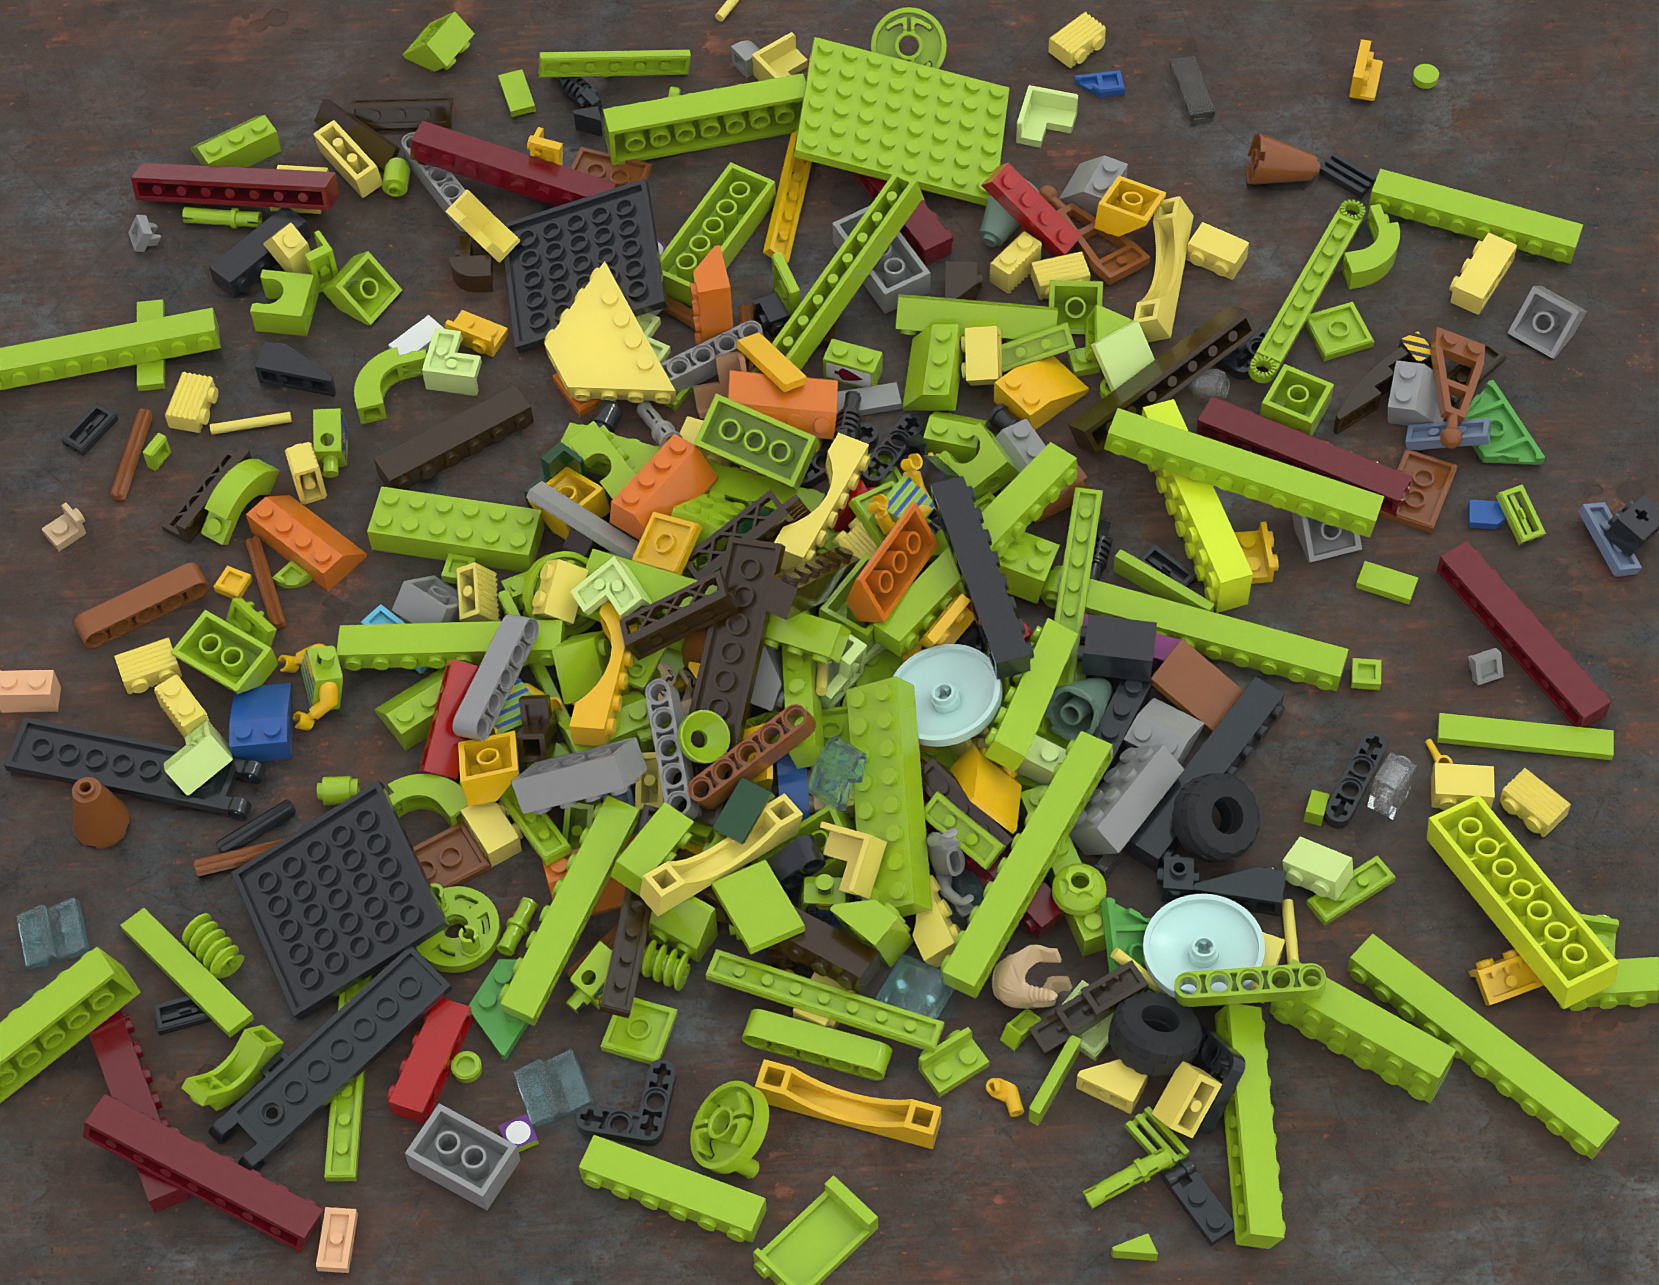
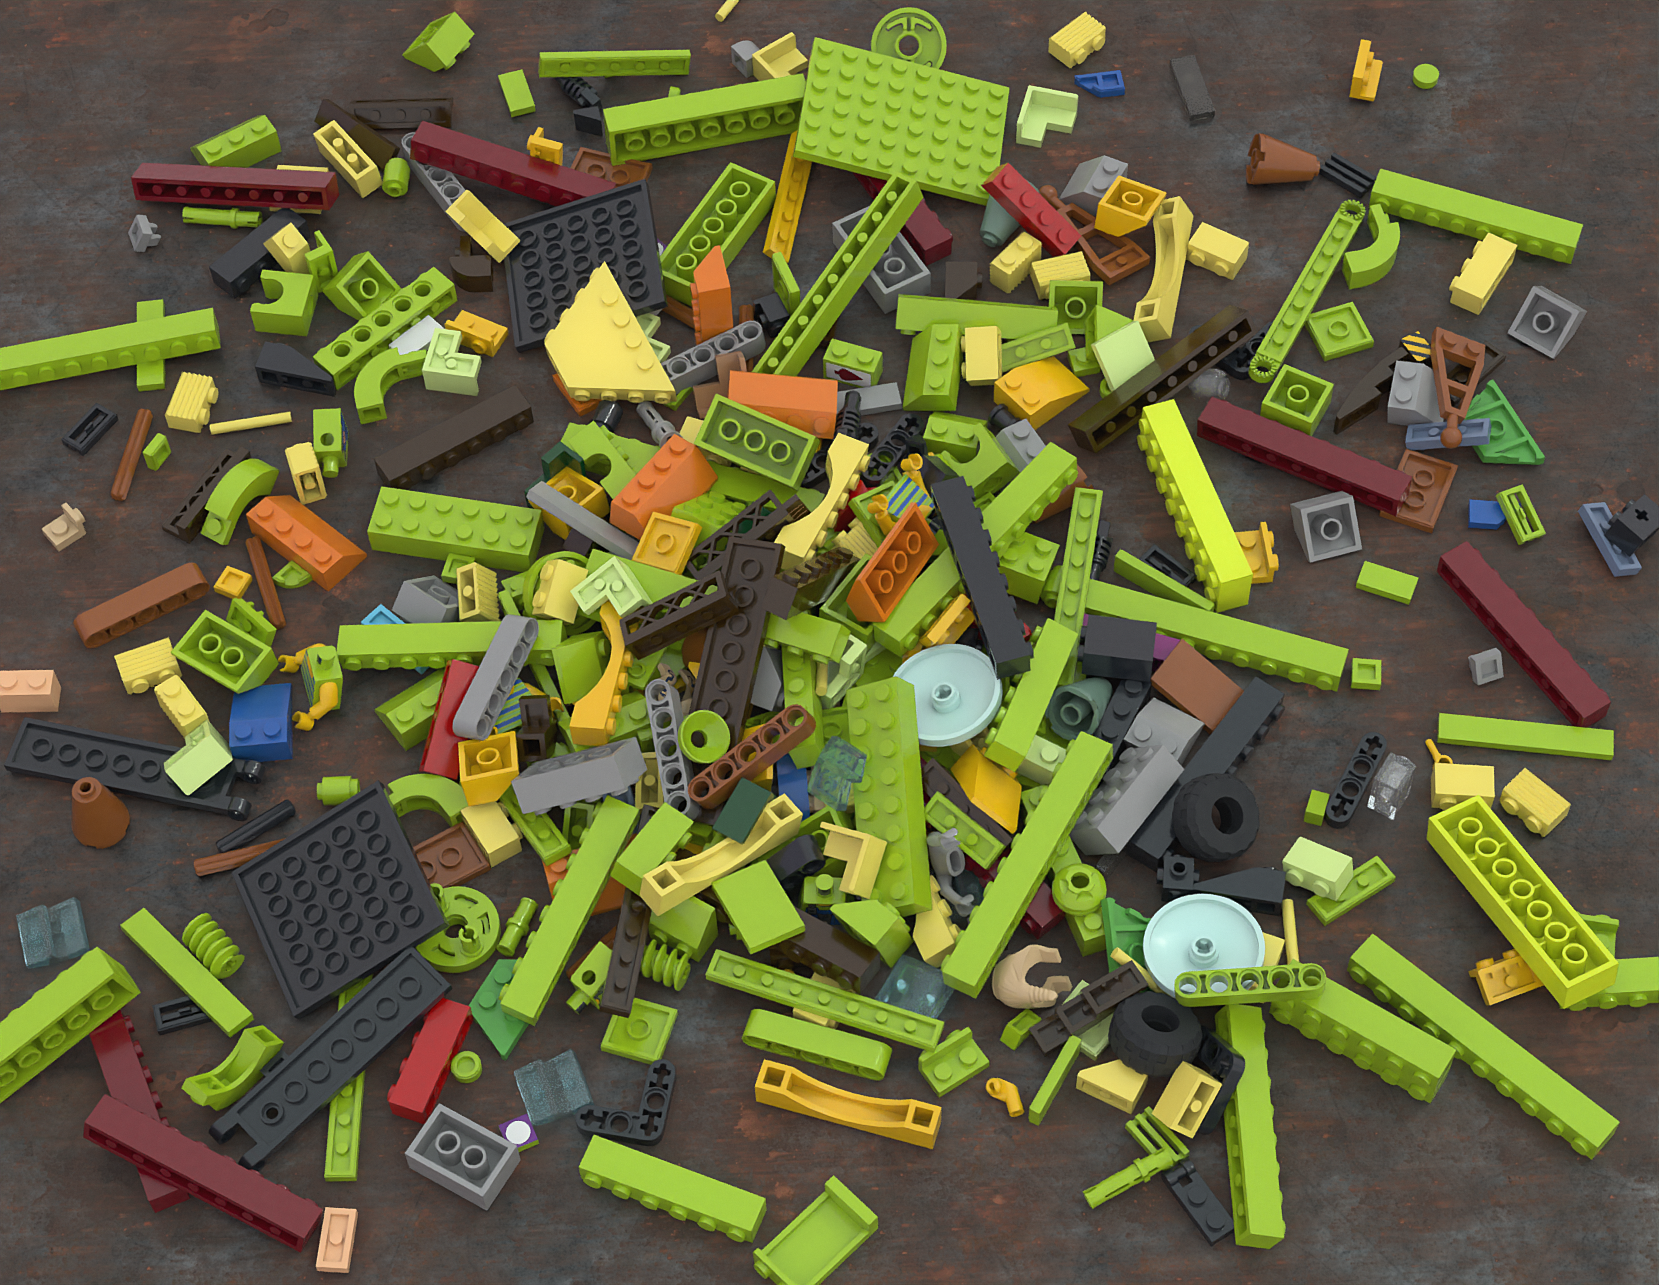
lime piece [690,1081,769,1179] -> none
yellow tile [736,332,807,392] -> none
lime brick [1104,408,1384,538] -> none
lime piece [1111,1233,1158,1261] -> none
none -> lime brick [313,267,457,390]

